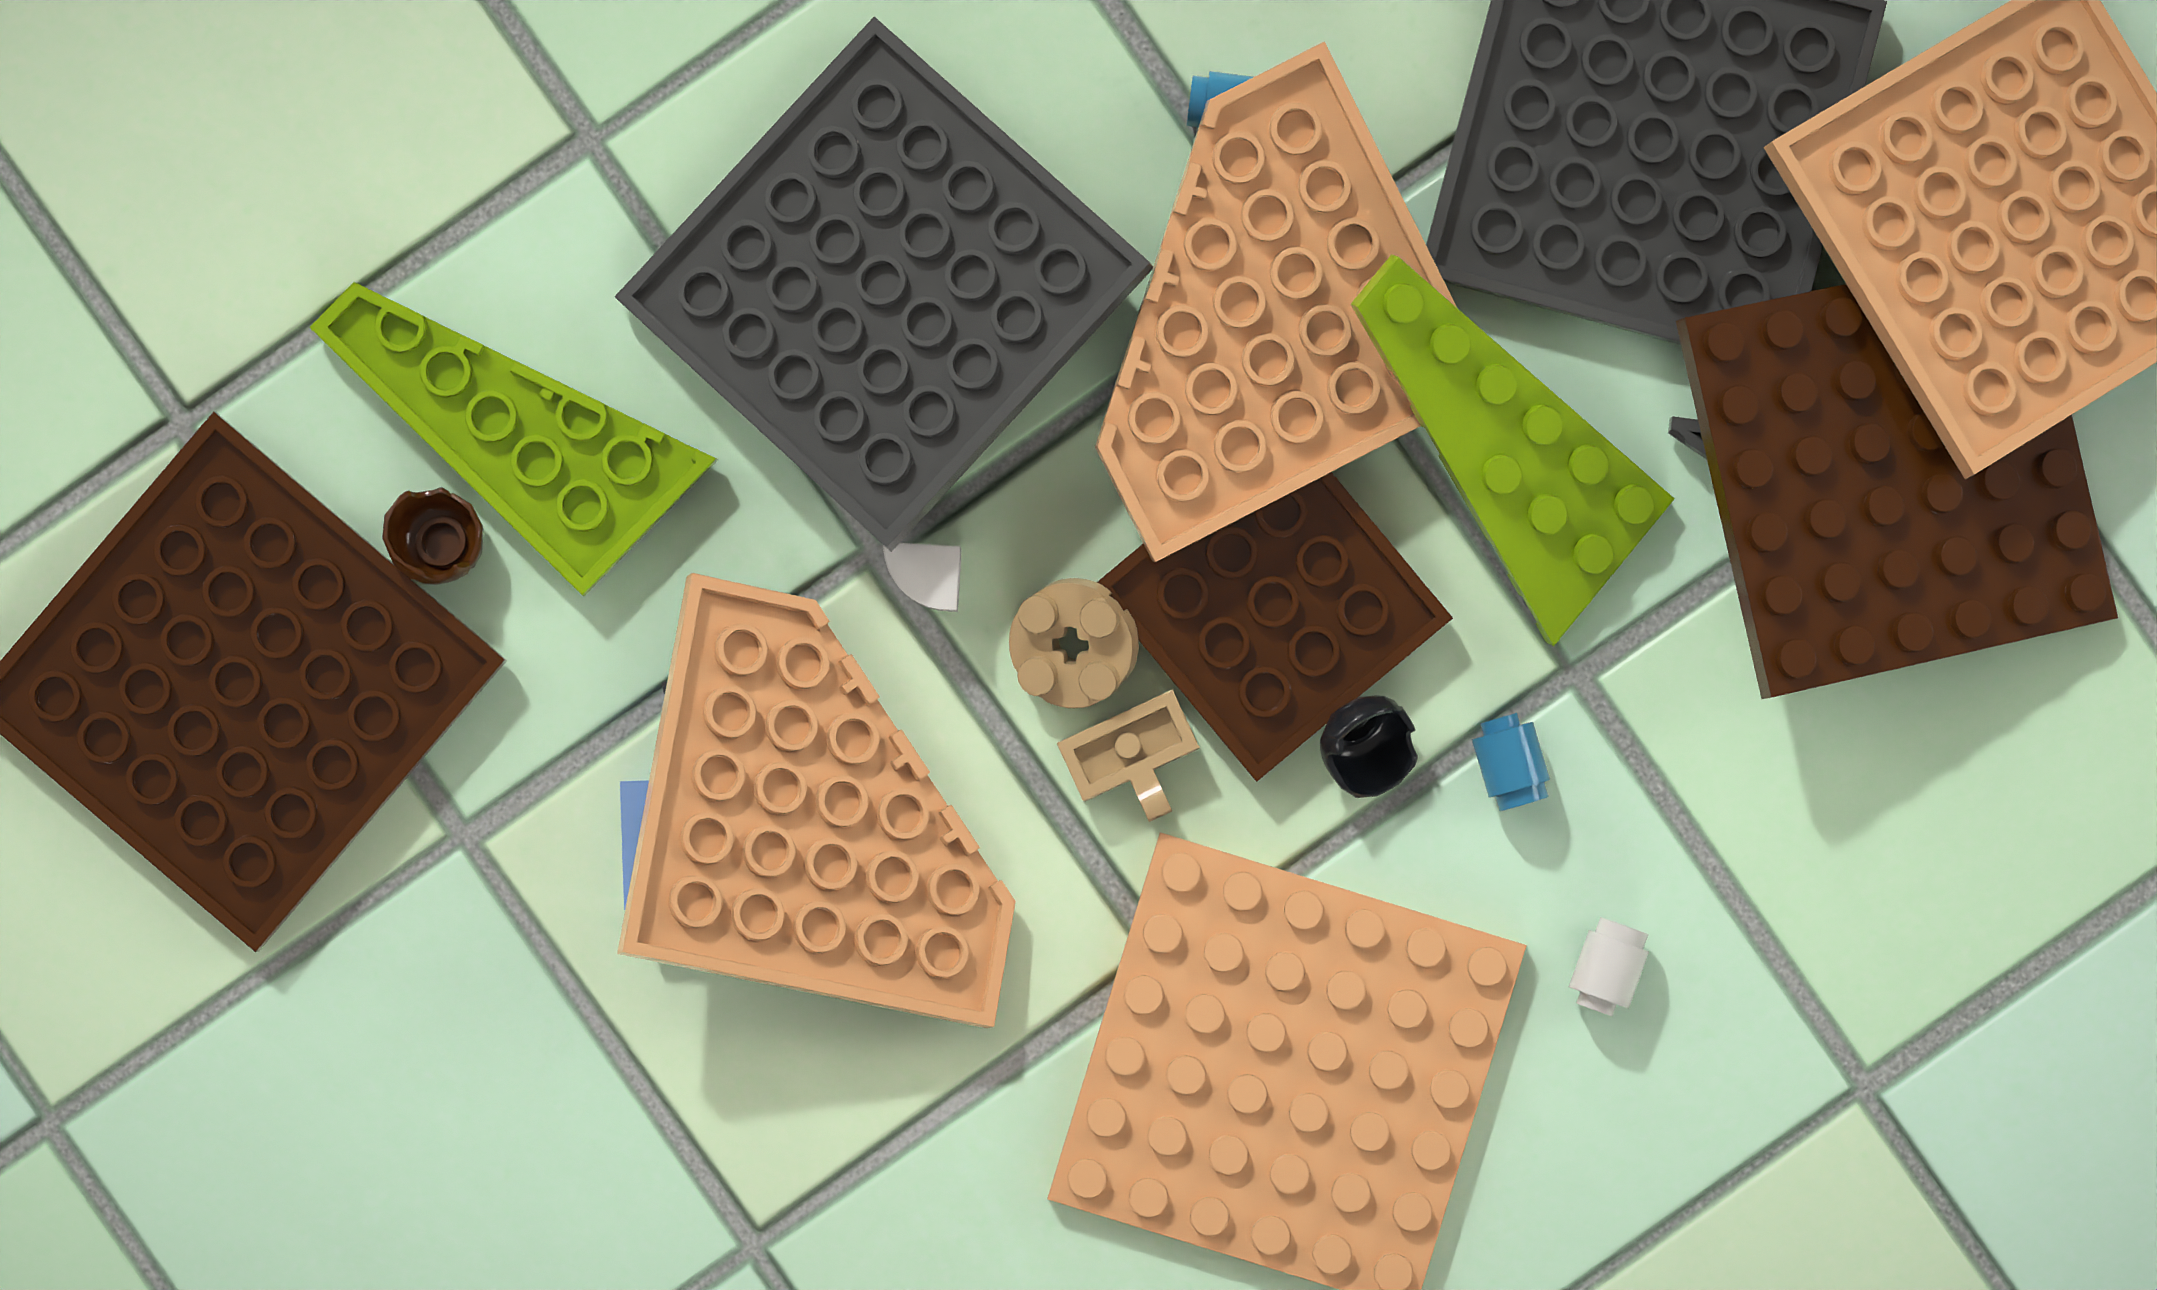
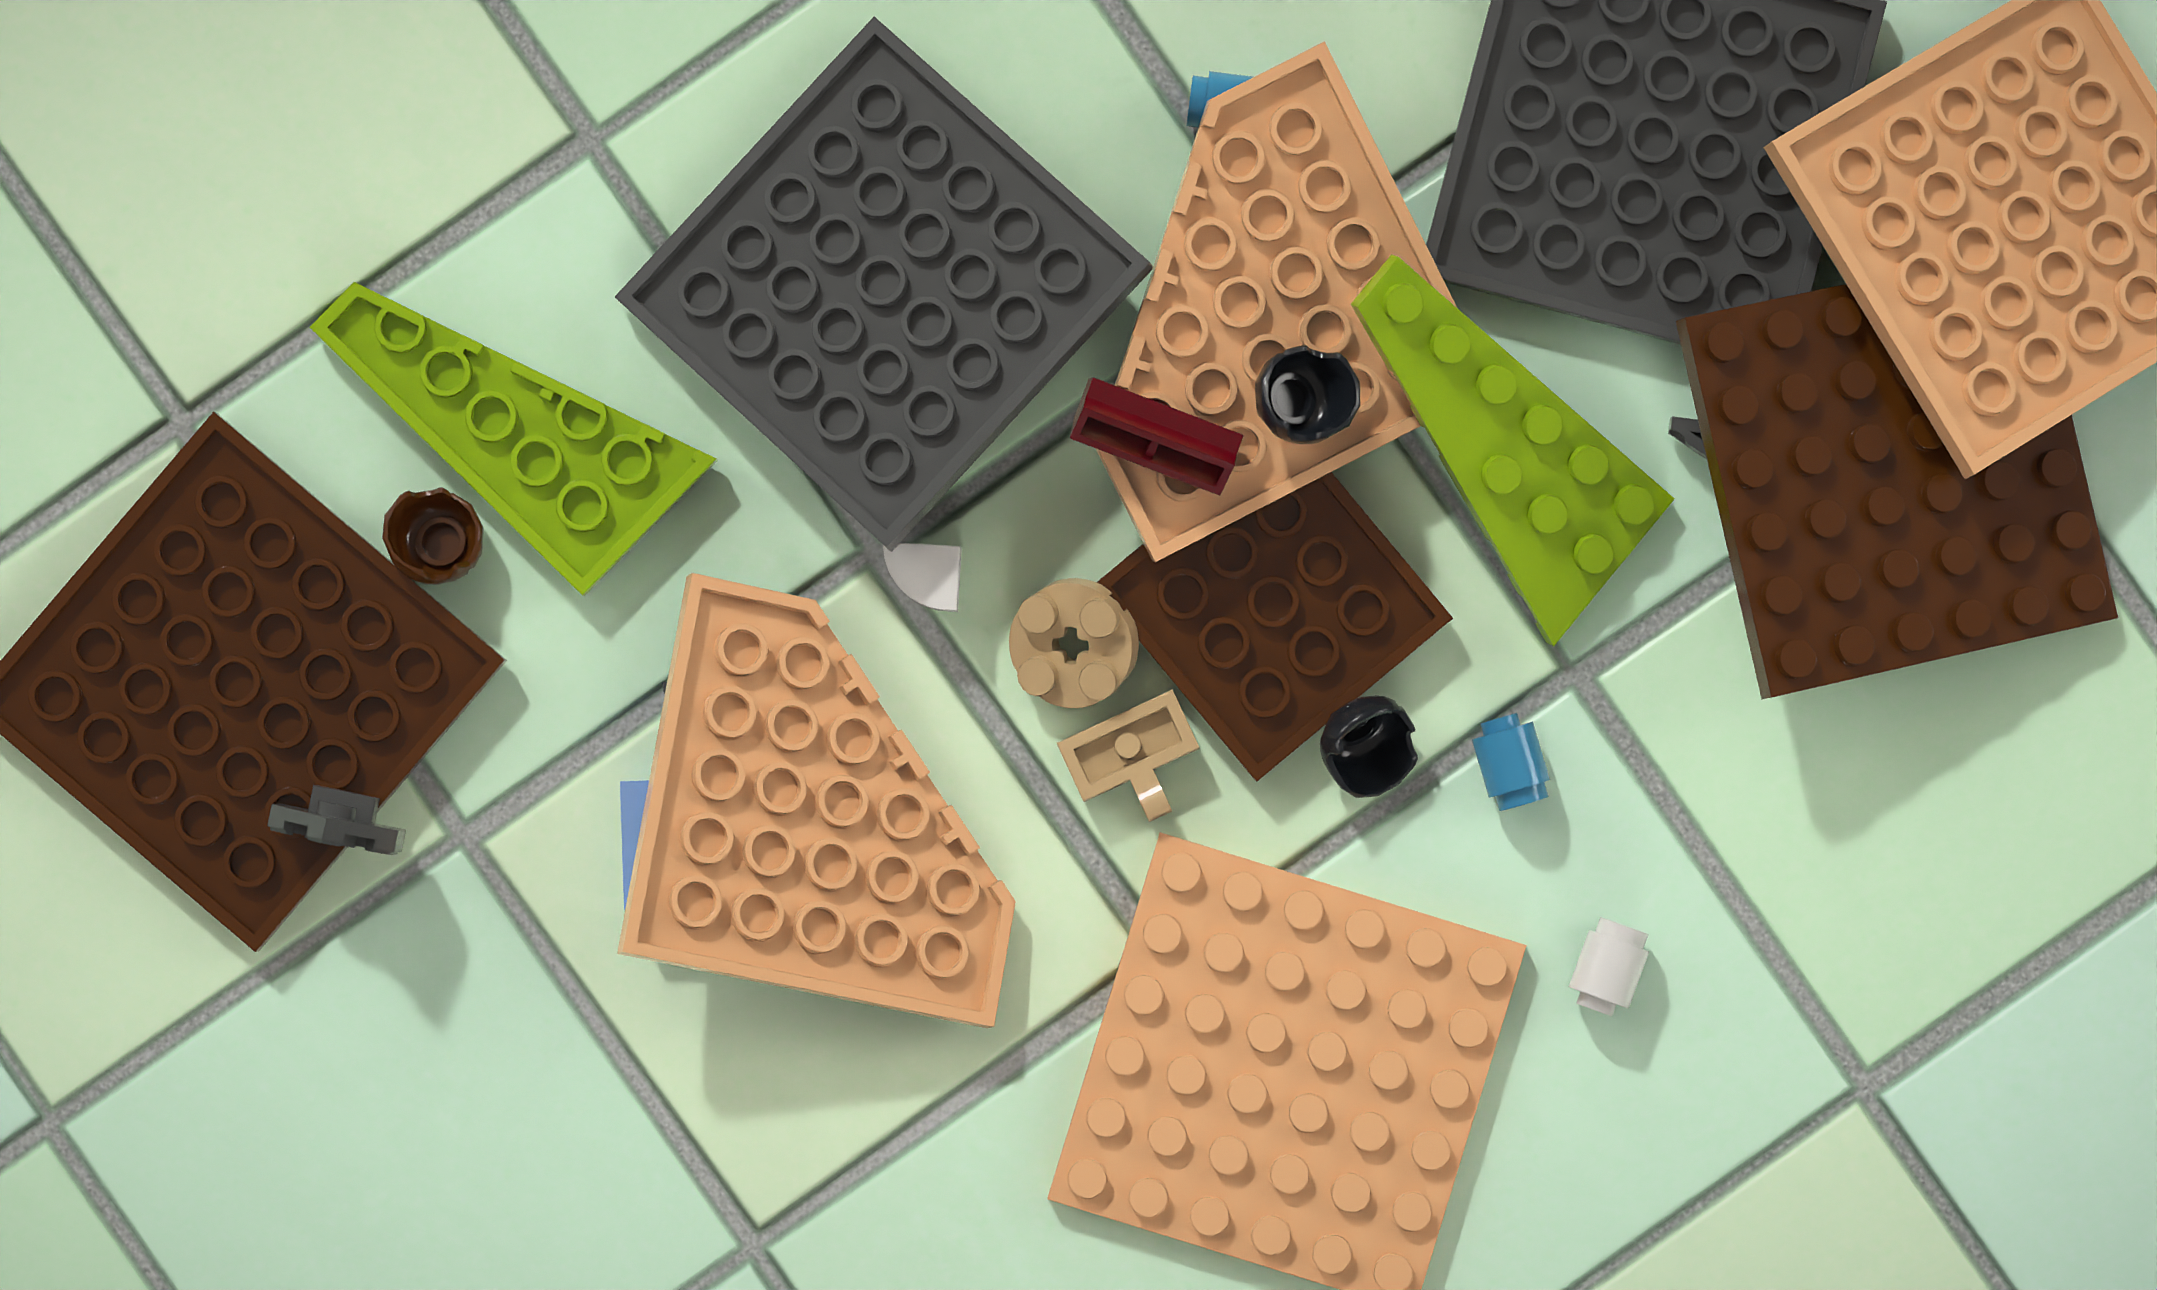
none -> dark grey plate [267,785,406,855]
none -> dark red piece [1070,377,1244,496]
none -> black hair [1255,345,1360,444]

